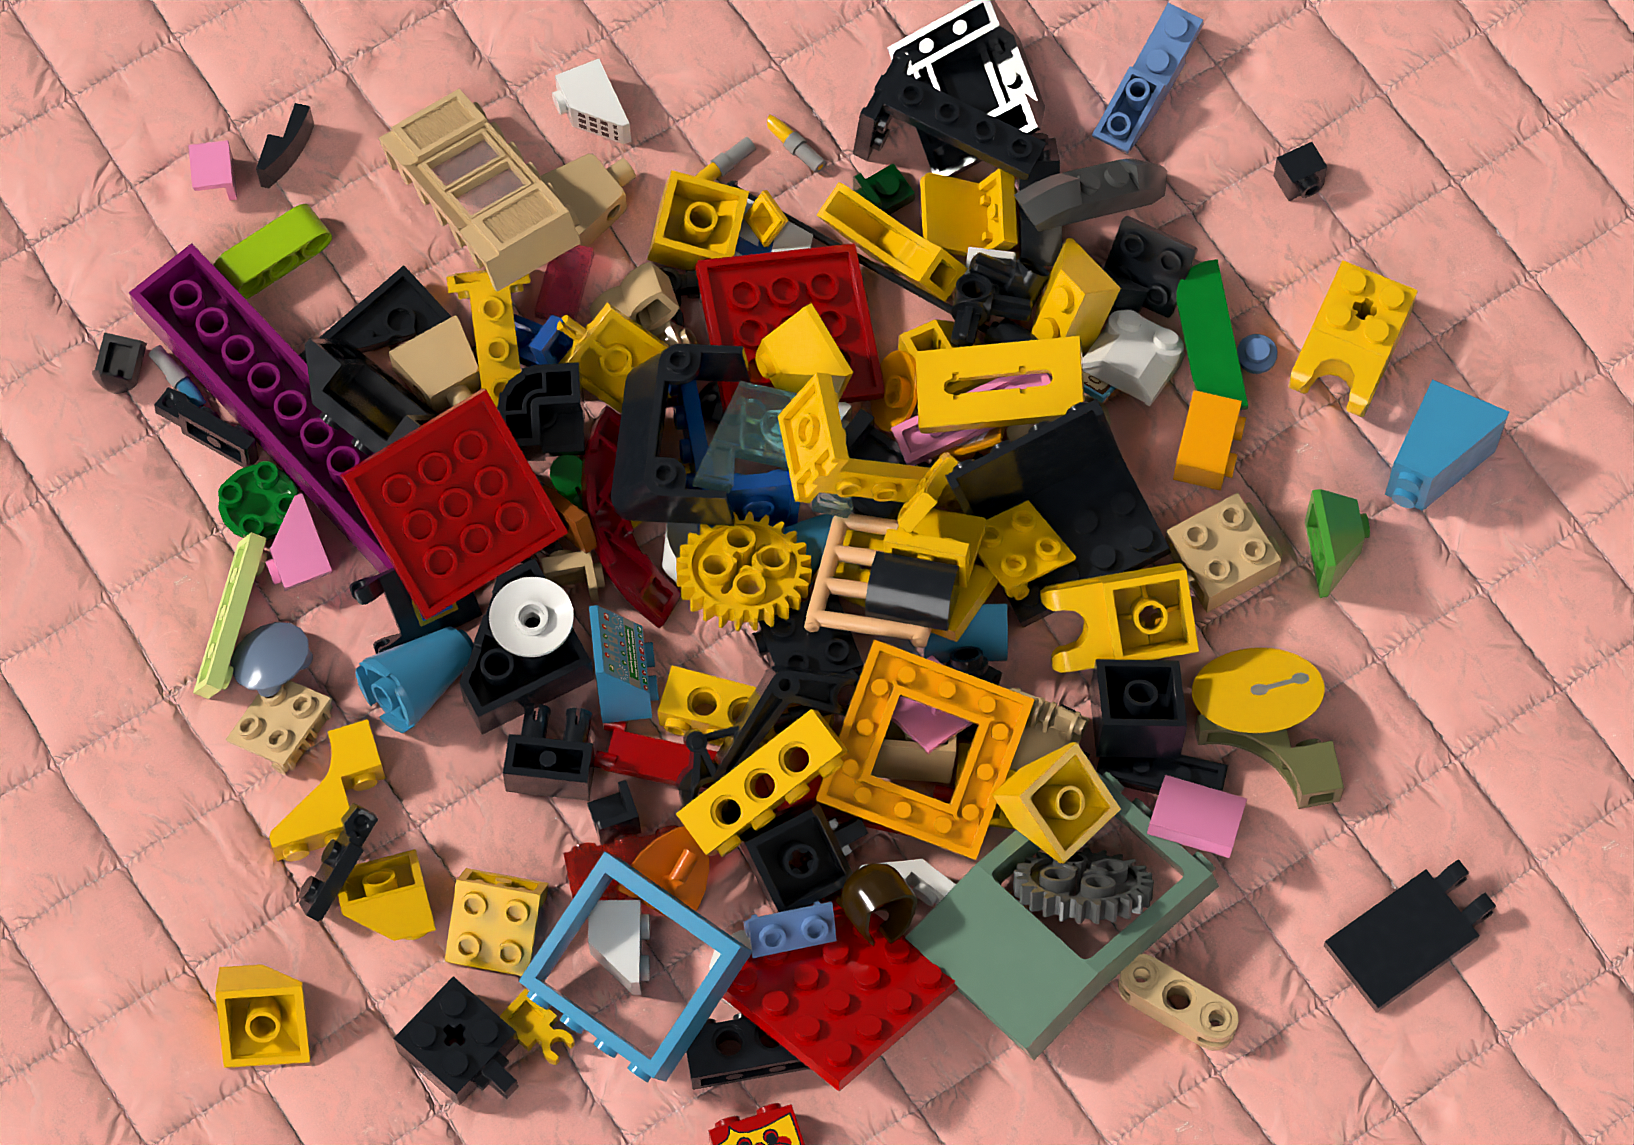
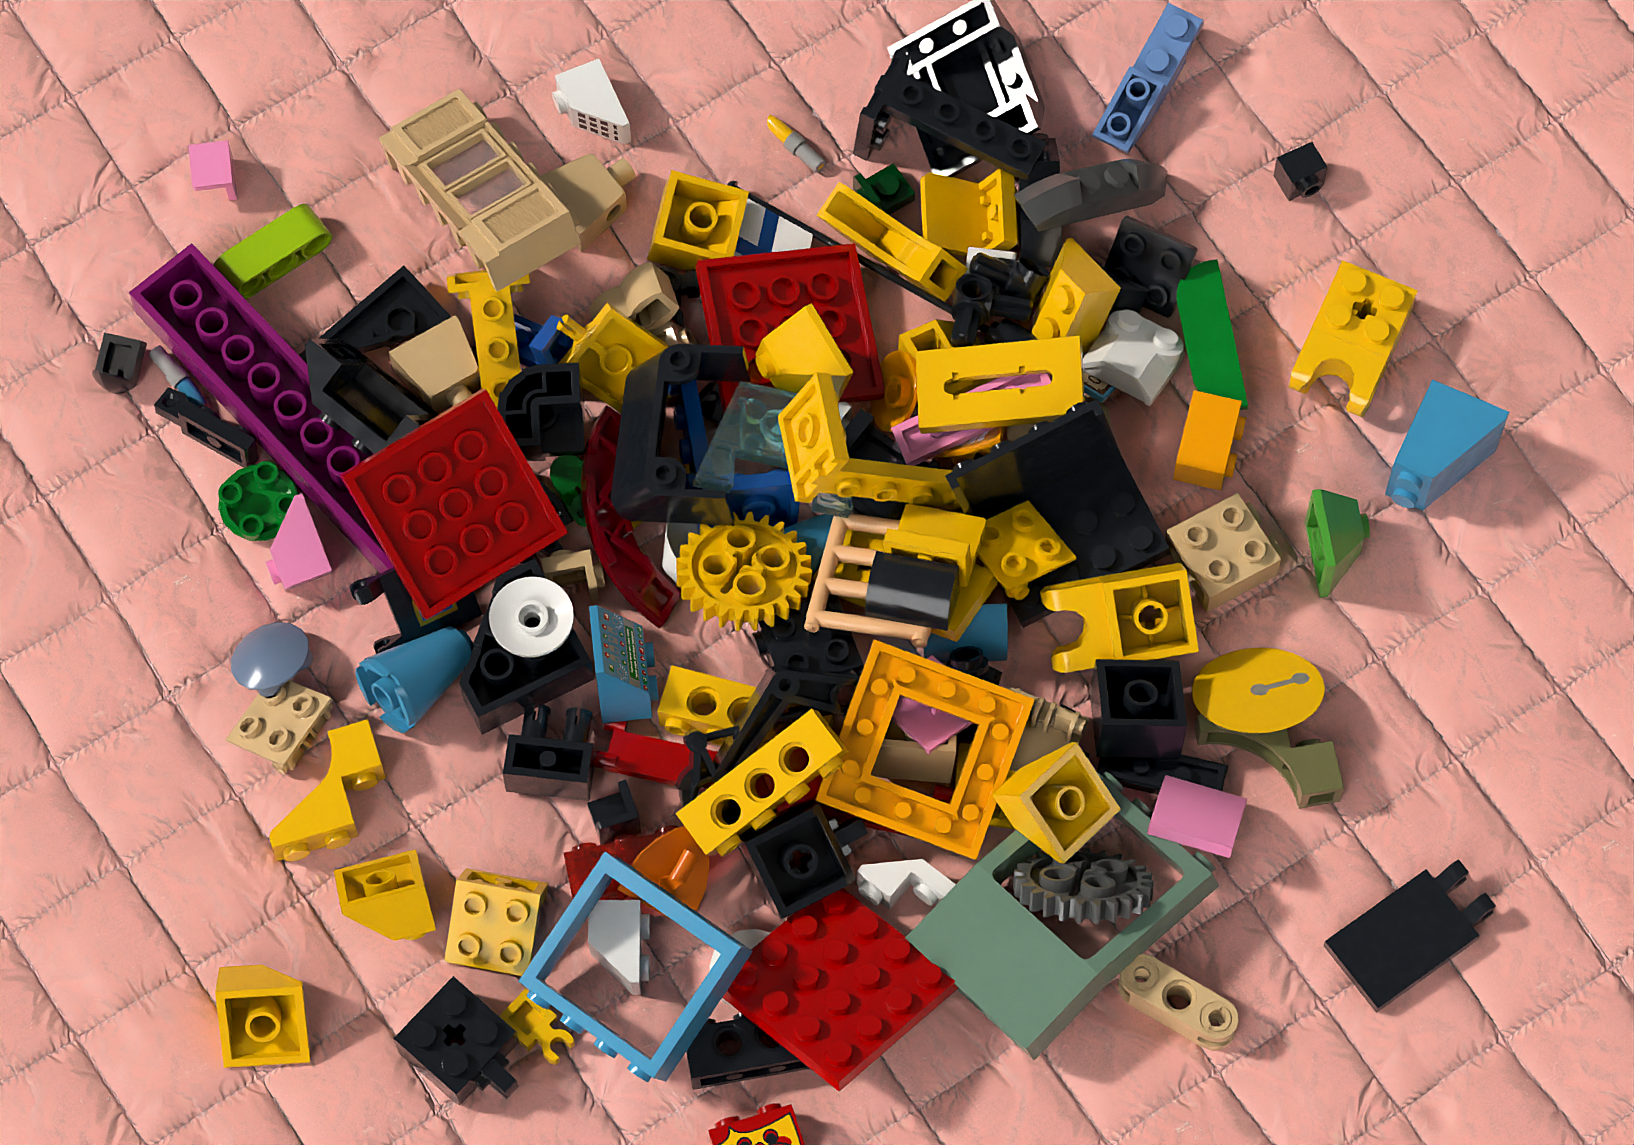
yellowish green plate [193,532,267,699] -> none
black slope [256,103,314,188] -> none
black hinge [299,803,378,922] -> none
clear pink plate [534,245,594,321] -> none
dark orange tile [542,485,597,554] -> none
light grey piece [695,137,756,181] -> none
yellow slope [743,190,788,247] -> none
medium blue hinge [744,901,837,958] -> none
dark brown helmet [836,863,918,946] -> none
yellow tile [897,452,959,533] -> none
medium blue plate [1237,334,1278,374] -> none

